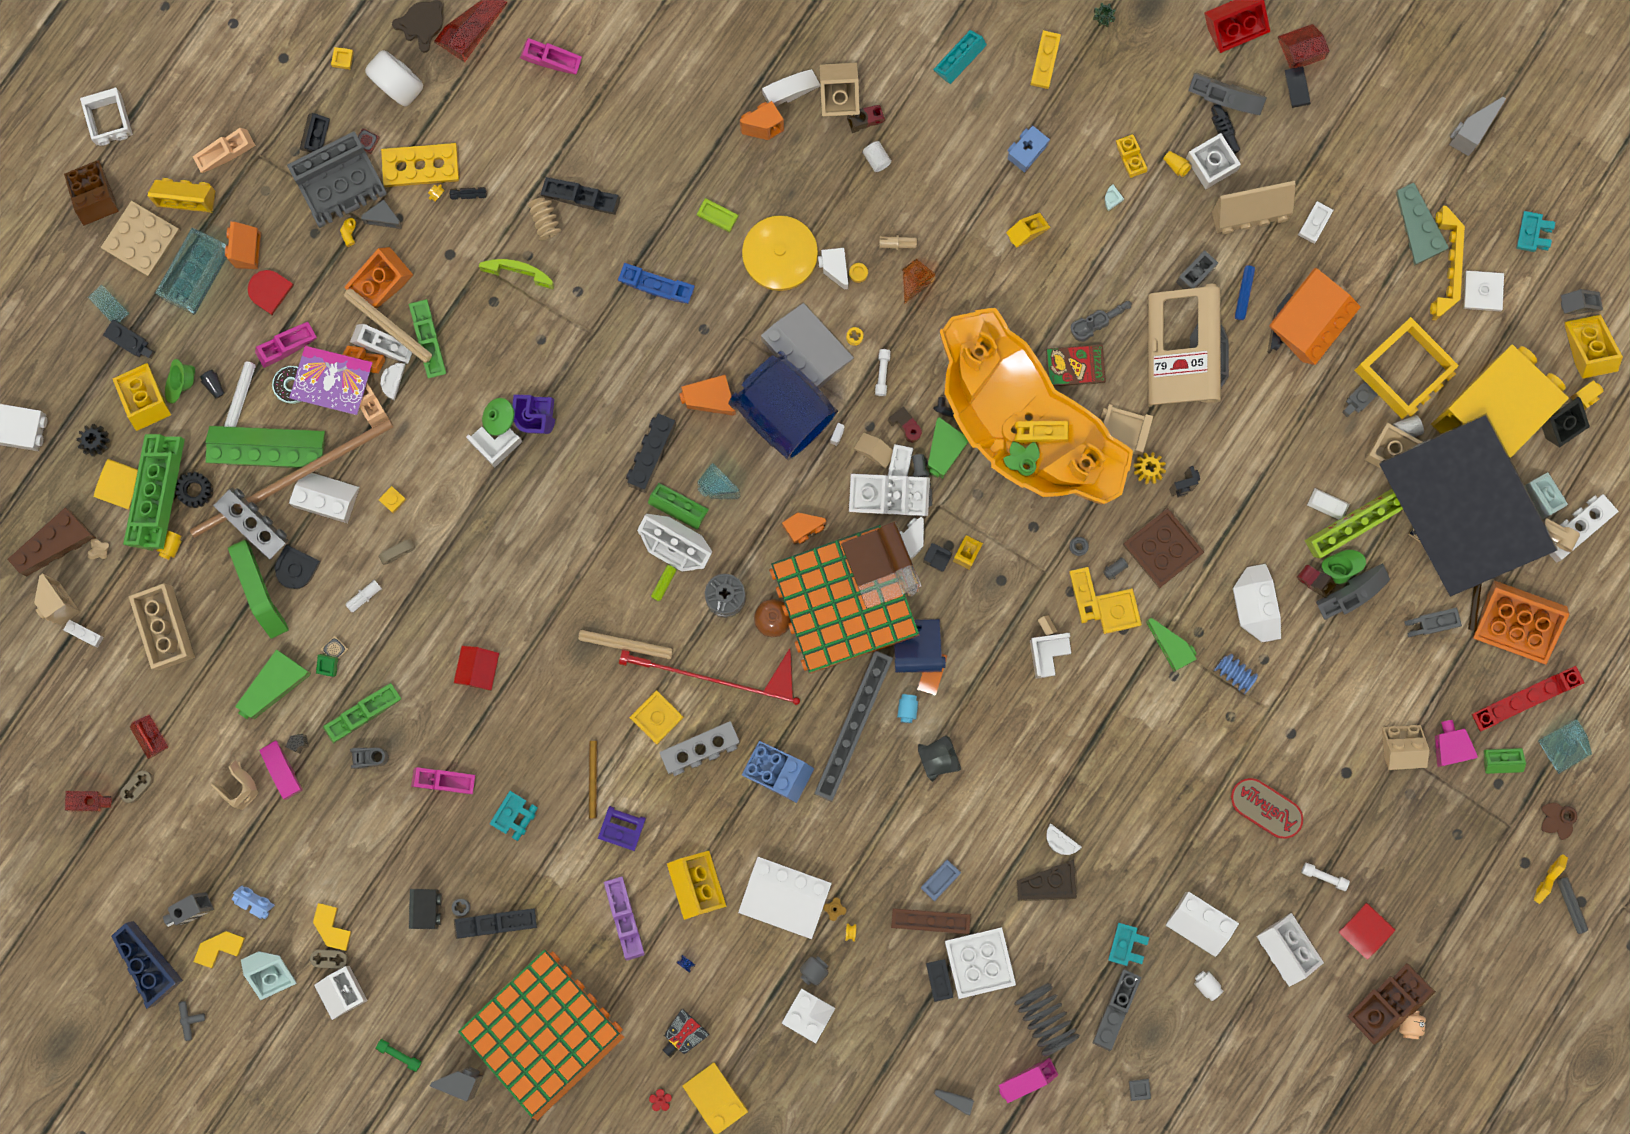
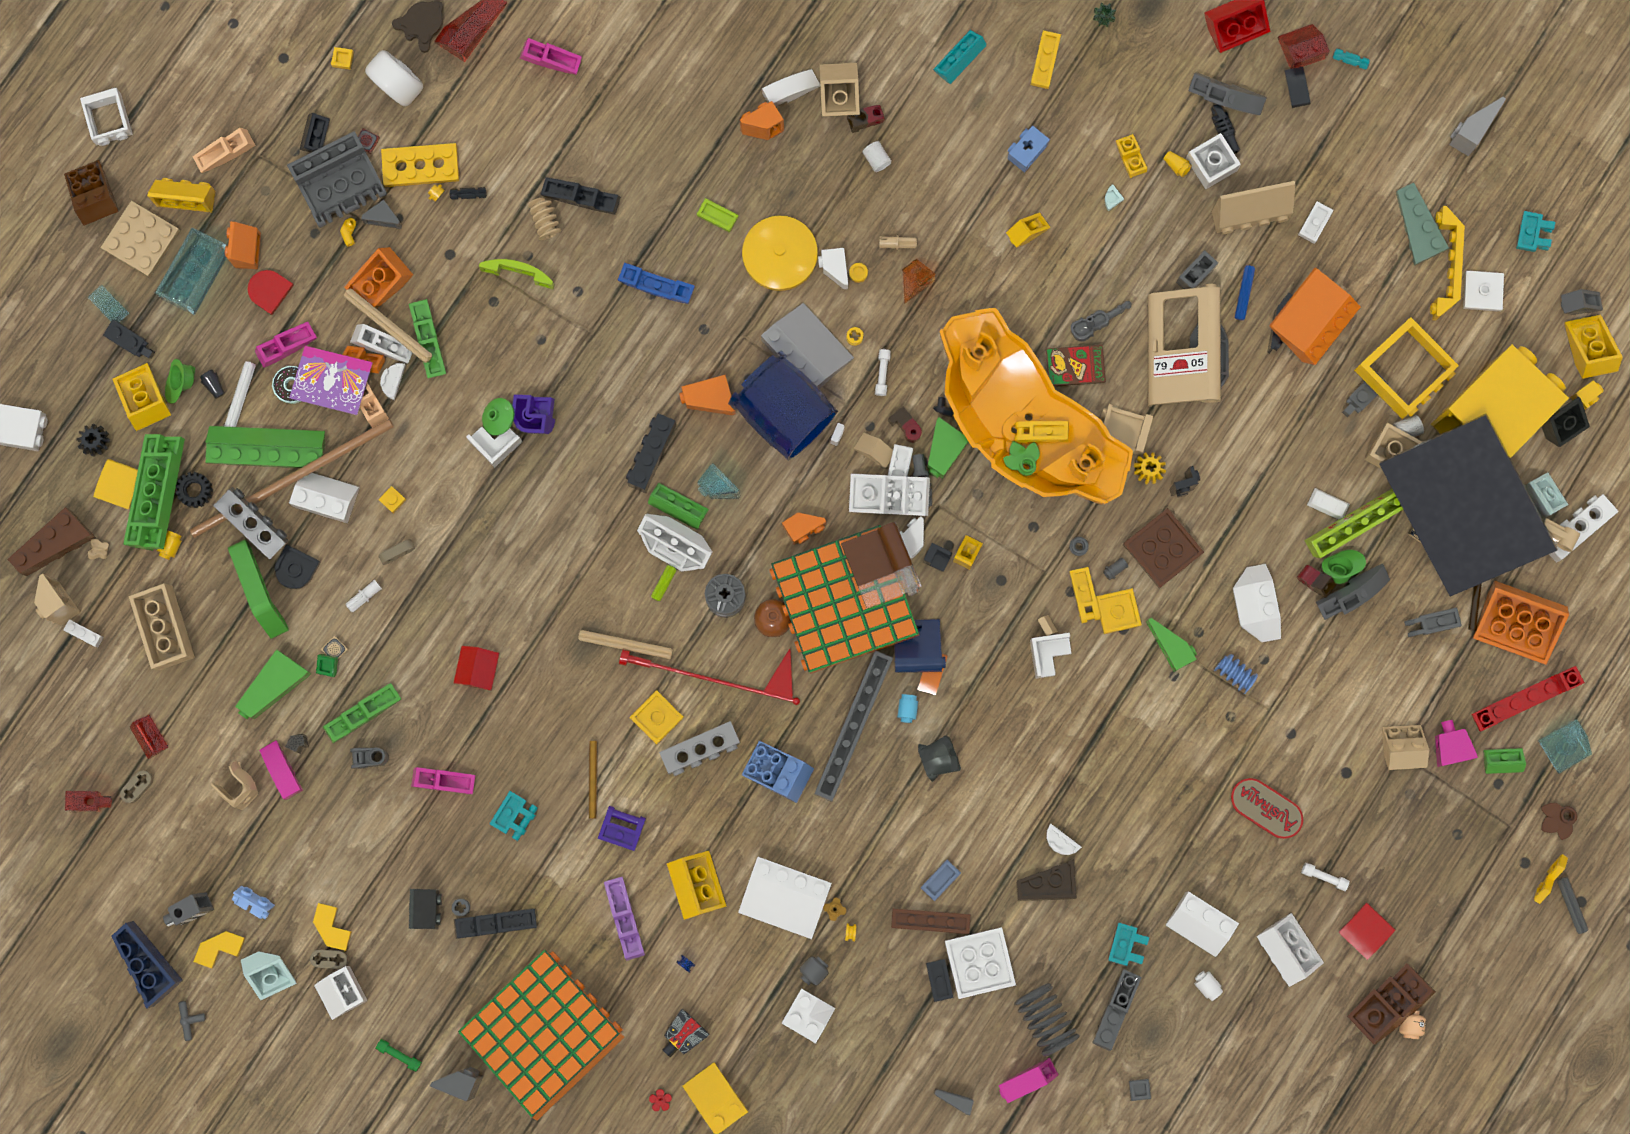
none -> teal axle [1333,48,1370,69]

